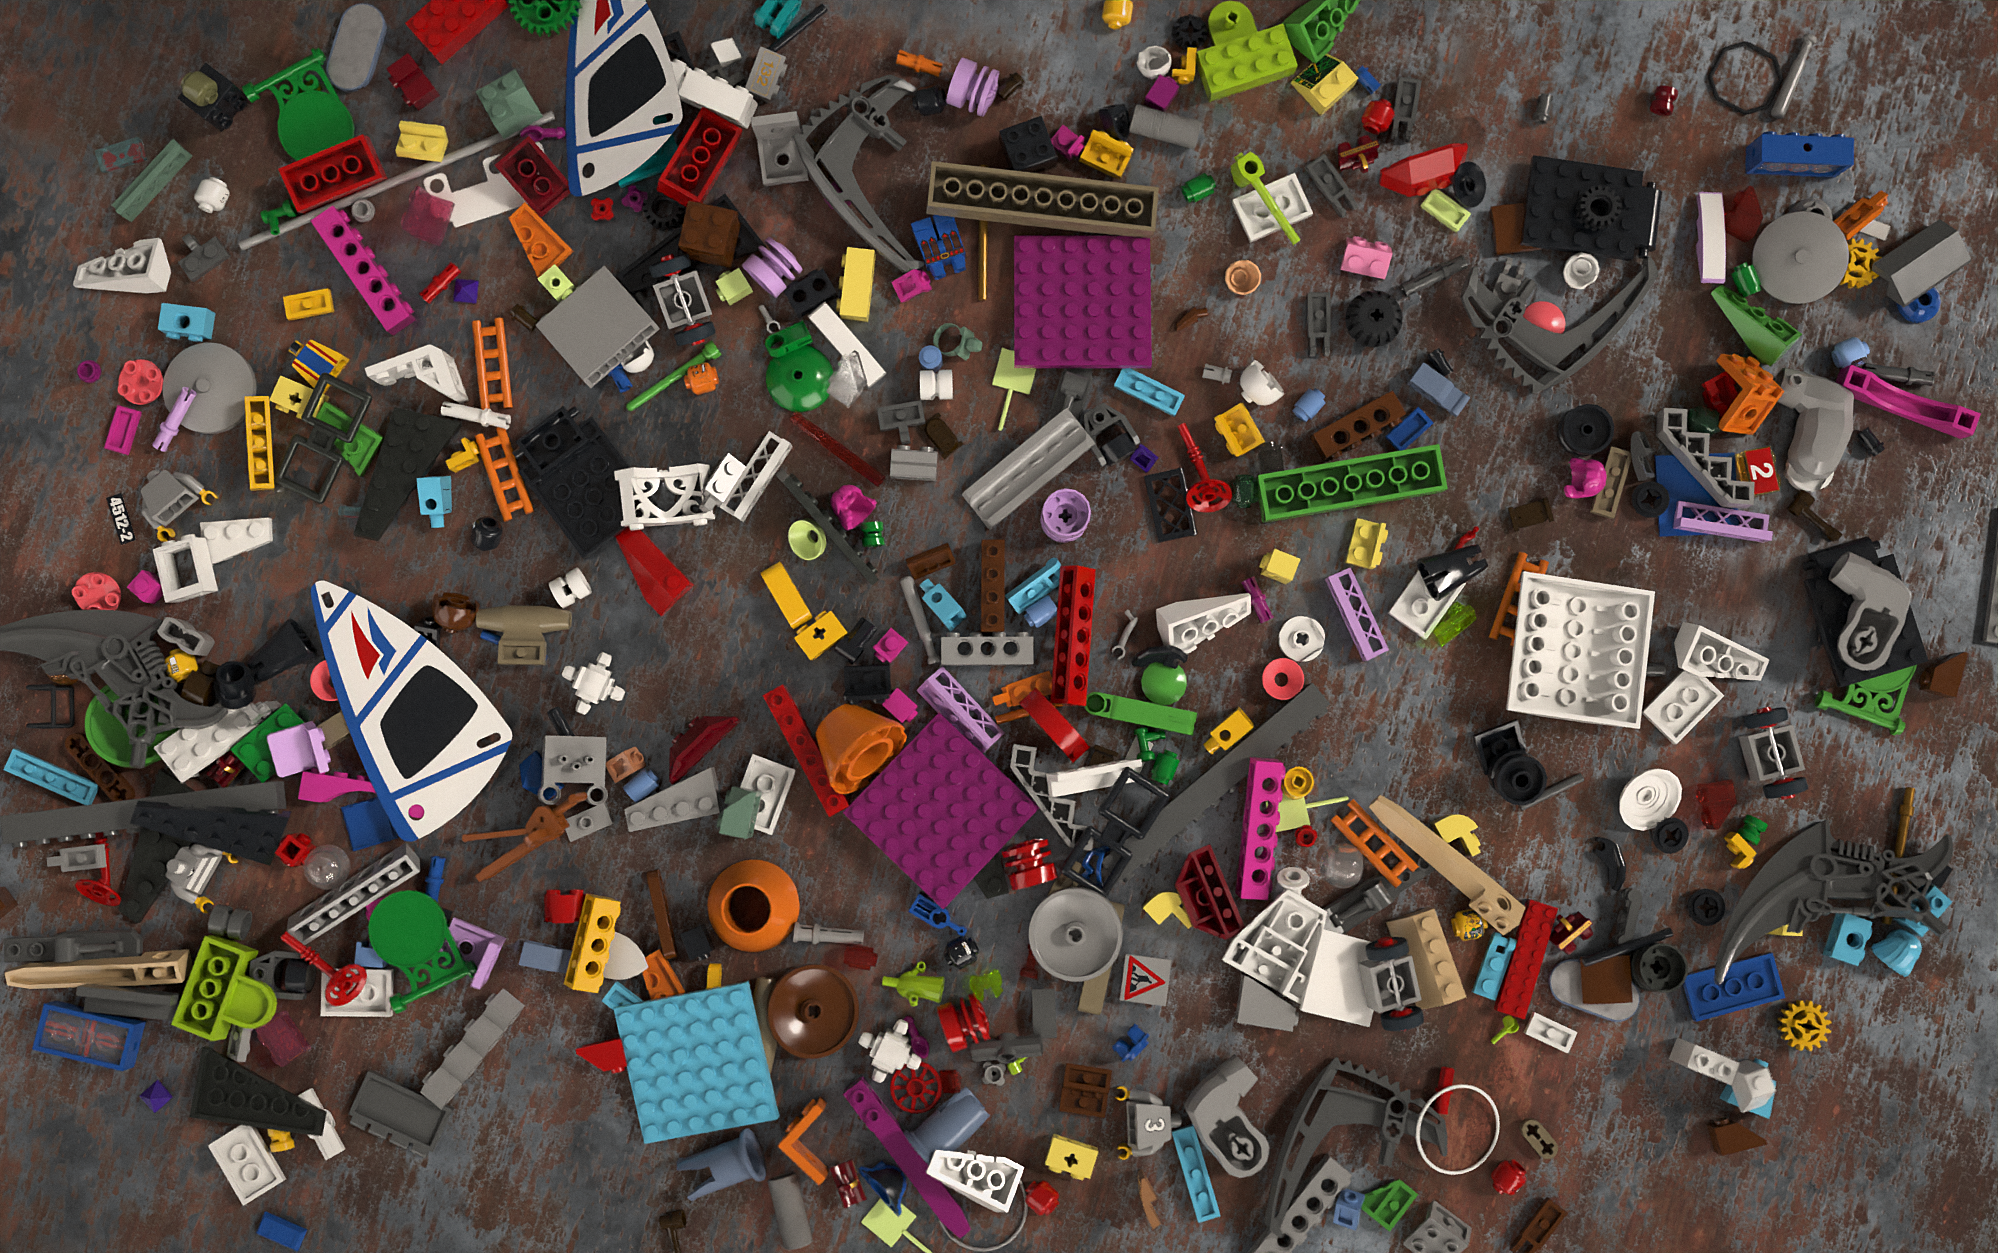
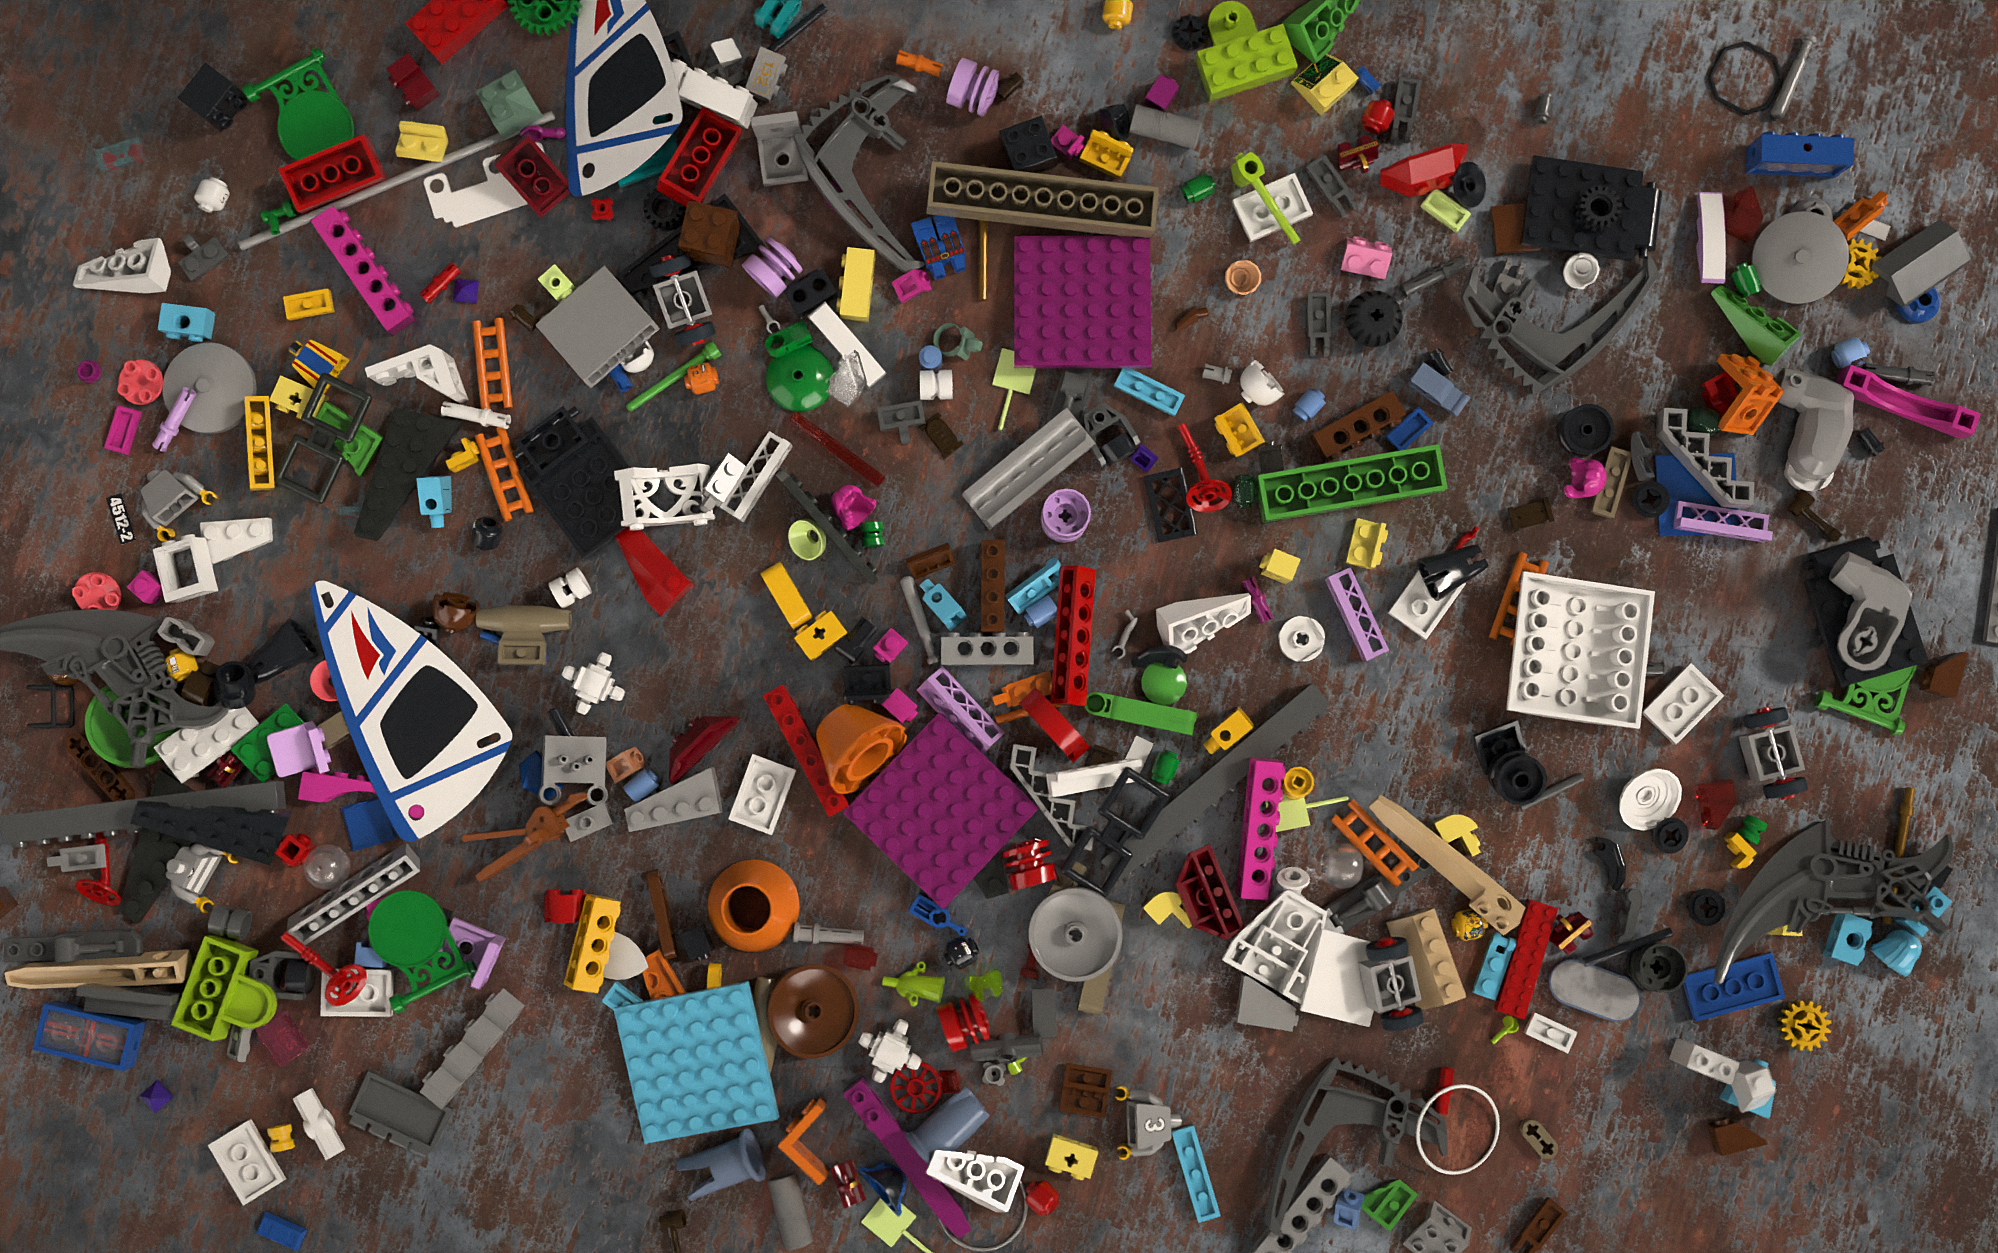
medium azure plate [4,749,99,805] -> none
sand green fence [112,139,192,222] -> none
olive head [181,71,218,106] -> none
pearl dark grey wing [189,1047,327,1136] -> none
light grey hinge [243,701,281,725] -> none
flat silver tile [326,3,387,92] -> none
light grey plate [351,199,375,222] -> none
clear pink bracket [401,185,455,246] -> none
blue pin [425,856,446,902] -> none
orange wing [509,202,574,278] -> none
sand blue piece [519,939,572,973] -> none
red slope [575,1037,628,1074] -> none
magenta plate [622,186,648,212] -> none
yellowish green brick [715,268,753,305] -> none
sand green slope [717,786,762,839] -> none
light grey brick [890,445,938,481] -> none
magenta piece [903,1016,929,1059] -> none
black head [912,84,947,116] -> none
blue helmet [1081,846,1110,888] -> none
blue piece [1112,1024,1150,1062] -> none
light grey piece [1120,954,1172,1006] -> none
green piece [1134,728,1166,762] -> none
white hair [1137,45,1171,79] -> none
medium nougat slope [1137,1169,1161,1229] -> none
yellow bracket [1171,47,1197,84] -> none
light grey piece [1184,1054,1269,1178] -> none
coral piece [1262,658,1304,700] -> none
red plate [1294,825,1317,847] -> none
clear neon green hinge [1433,602,1477,648] -> none
red head [1491,1159,1526,1195] -> none
coral dish [1523,301,1565,334] -> none
reddish brown slope [1580,955,1633,1004] -> none
dark red wheel [1650,85,1679,116] -> none
white wedge [1674,622,1769,681] -> none
brick [1736,446,1781,497] -> none

